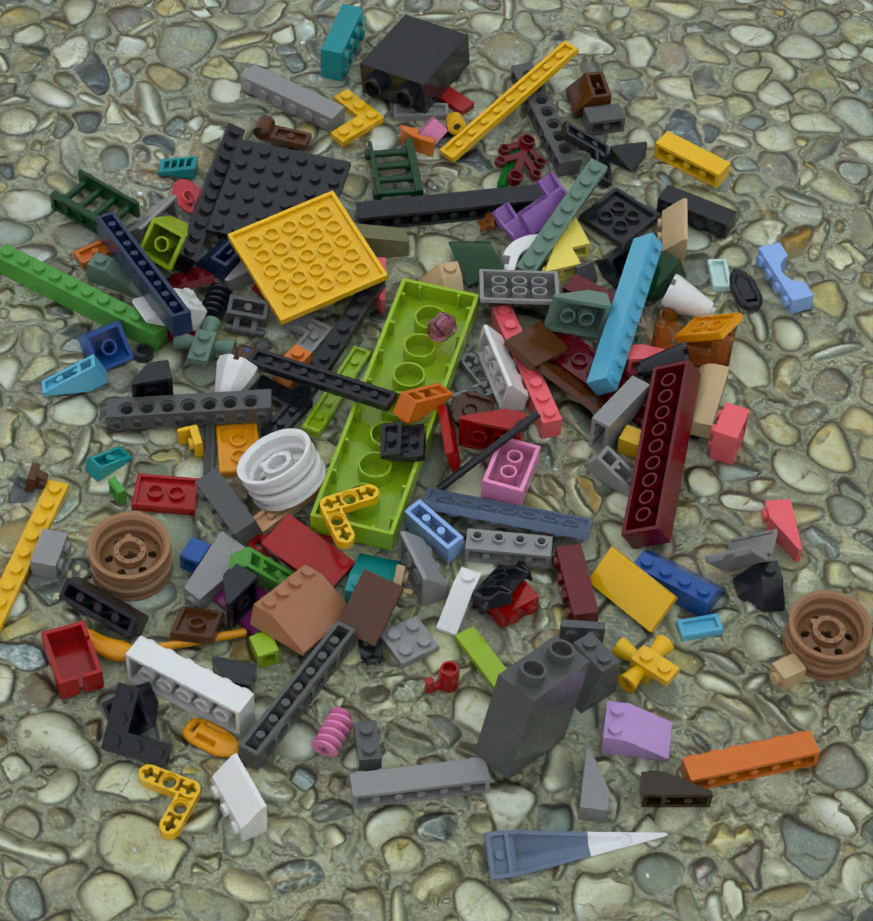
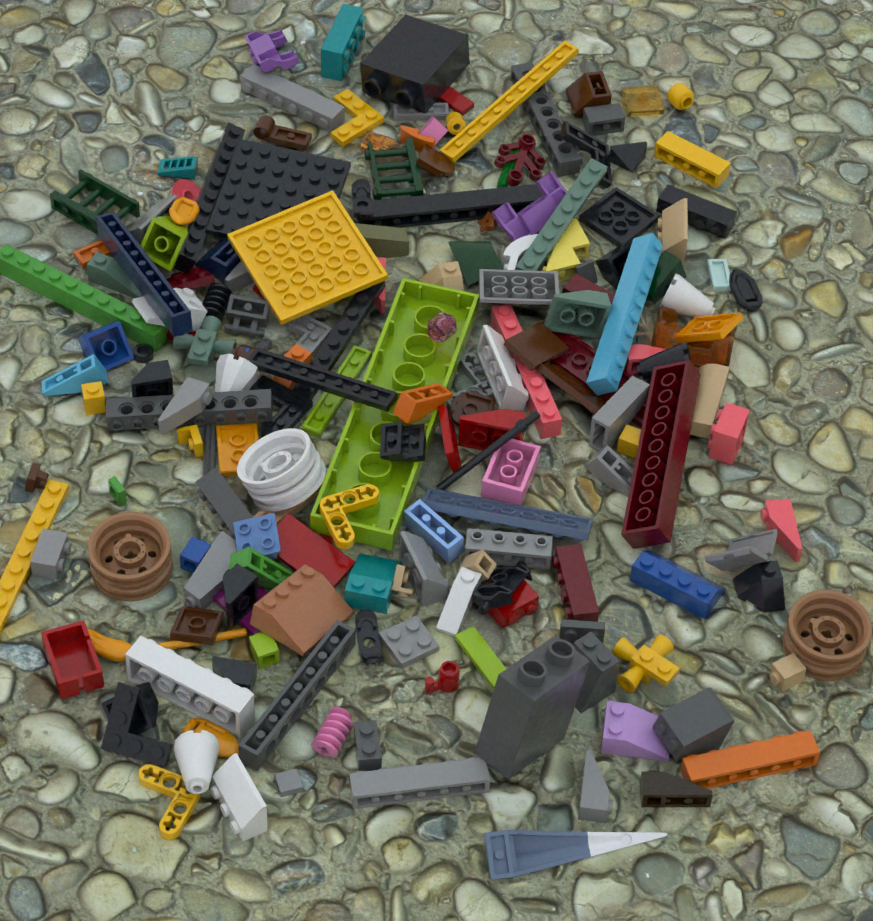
black brick [59,577,150,639] -> none
teal slope [85,446,133,481] -> none
red tile [131,473,200,516] -> none
reddish brown tile [339,569,404,647] -> none
yellow tile [590,546,678,633] -> none
medium azure tile [675,613,724,642] -> none
light blue arch [756,242,814,314] -> none
none -> yellow brick [81,381,106,415]
none -> light grey slope [158,377,212,435]
none -> light orange piece [169,197,200,225]
none -> white cone [174,730,220,794]
none -> medium blue hinge [233,513,281,560]
none -> medium lavender bracket [245,29,300,73]
none -> light grey tile [274,768,303,797]
none -> black piece [351,179,373,220]
none -> clear orange plate [361,131,400,150]
none -> reddish brown tile [416,144,455,178]
none -> tan brick [458,550,497,582]
none -> clear yellow plate [621,85,664,117]
none -> dark grey slope [653,687,735,761]
none -> yellow head [667,83,694,110]

